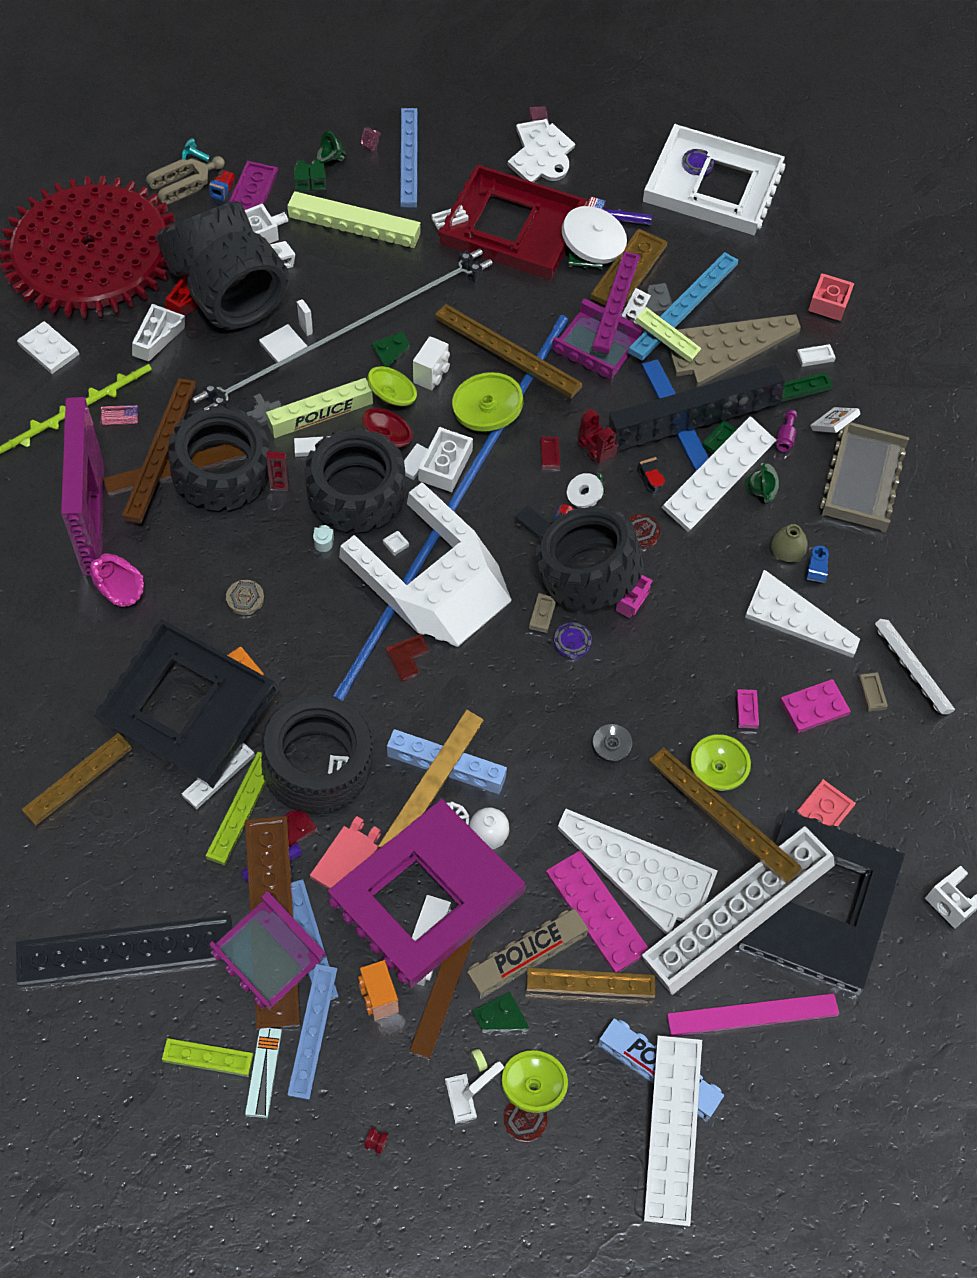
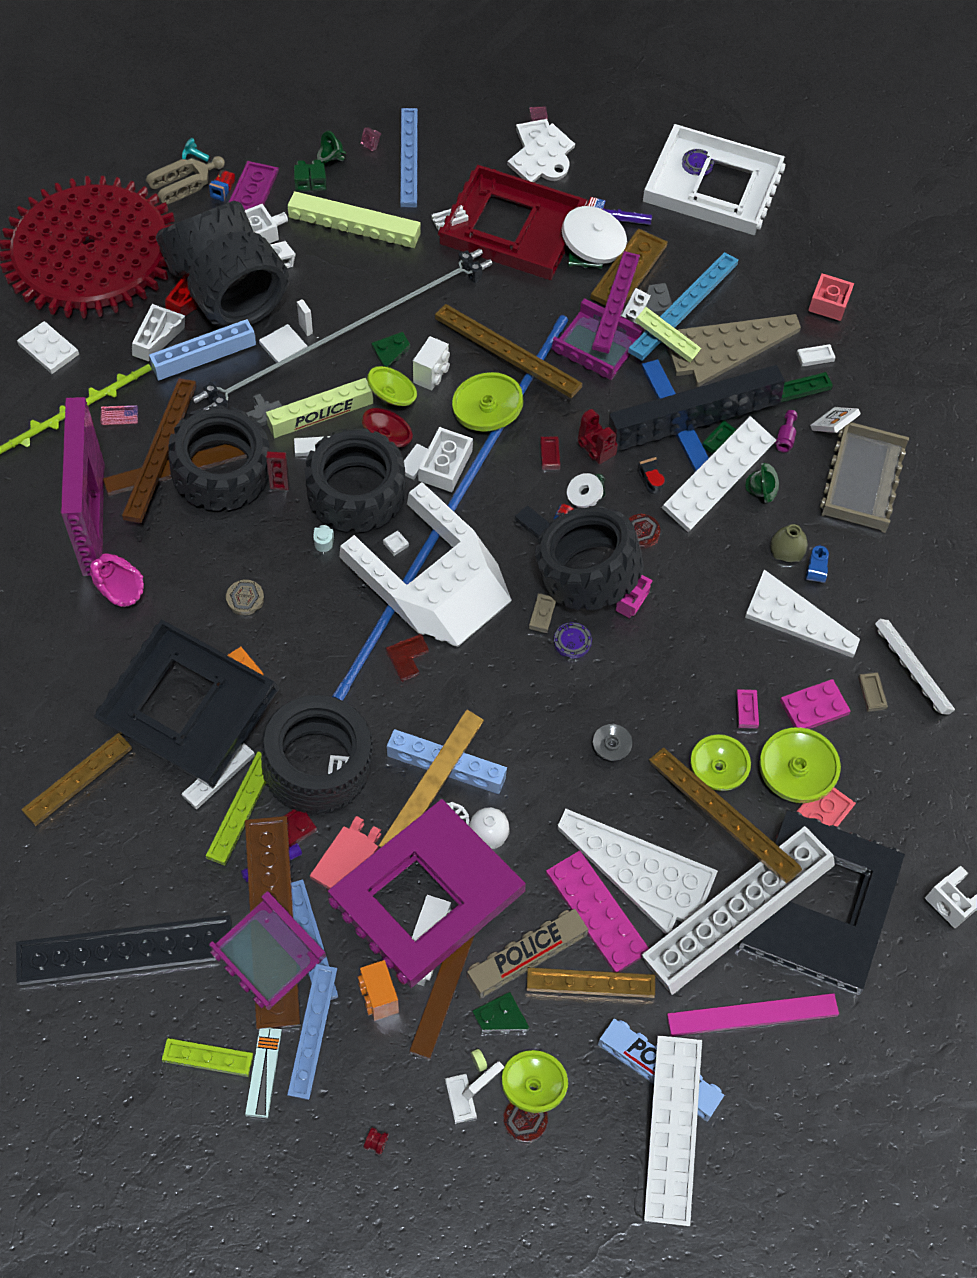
none -> light blue brick [149,319,256,381]
none -> lime dish [759,727,841,803]

